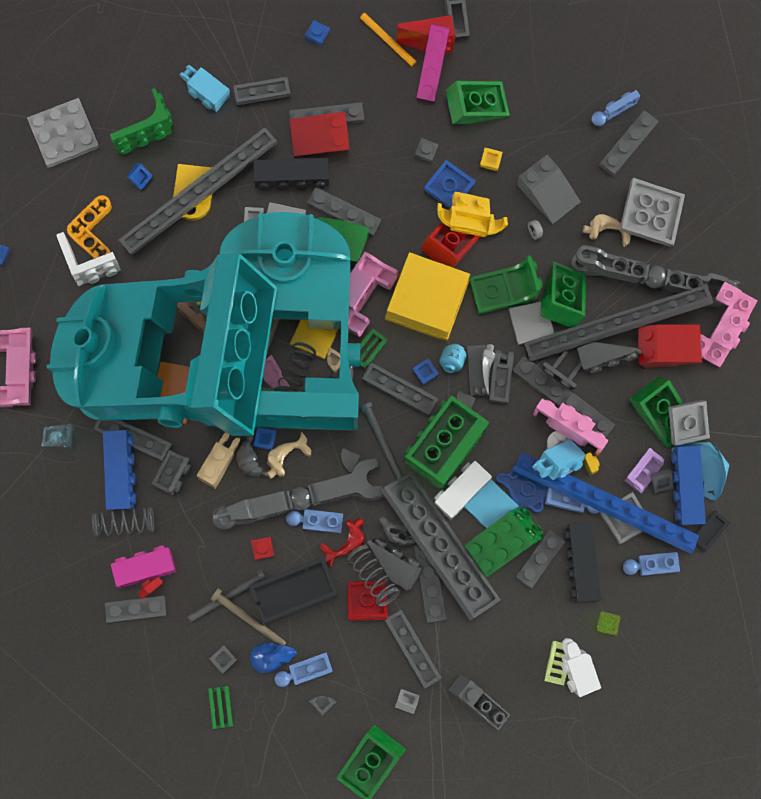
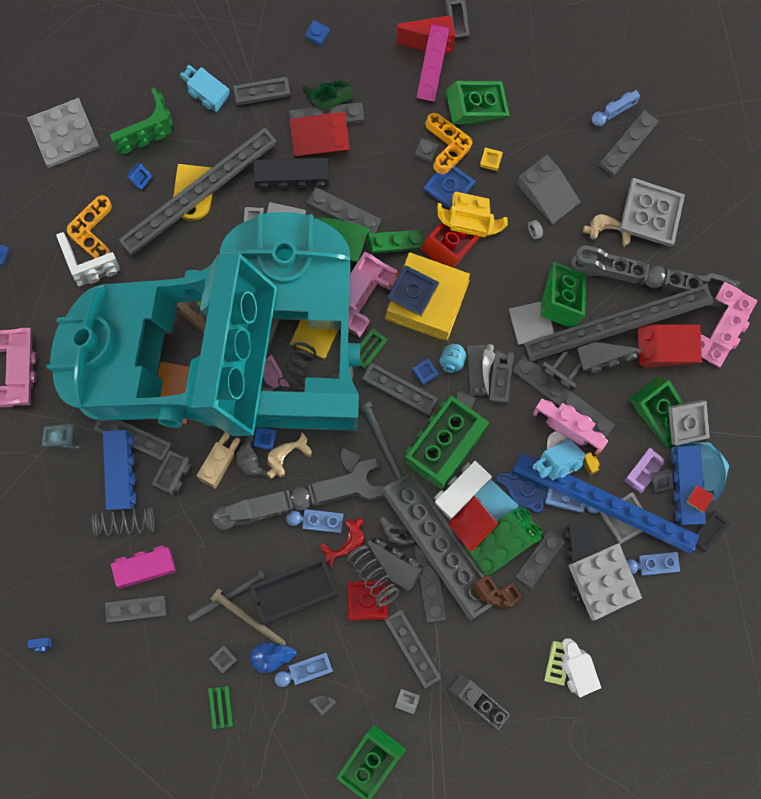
red plate [138,577,163,599] -> none
red plate [251,537,275,561] -> none
tan tile [327,347,340,373] -> none
light orange bar [360,13,416,66] -> none
green bracket [469,255,543,315] -> none
clear neon green plate [596,611,621,636] -> none
none -> blue plate [28,638,52,653]
none -> dark green slope [303,80,354,111]
none -> green plate [367,230,424,254]
none -> dark blue plate [387,265,439,317]
none -> light orange beam [425,113,472,174]
none -> red tile [448,496,499,551]
none -> reddish brown tile [471,574,523,609]
none -> light grey plate [568,543,642,621]
none -> red tile [686,485,714,513]

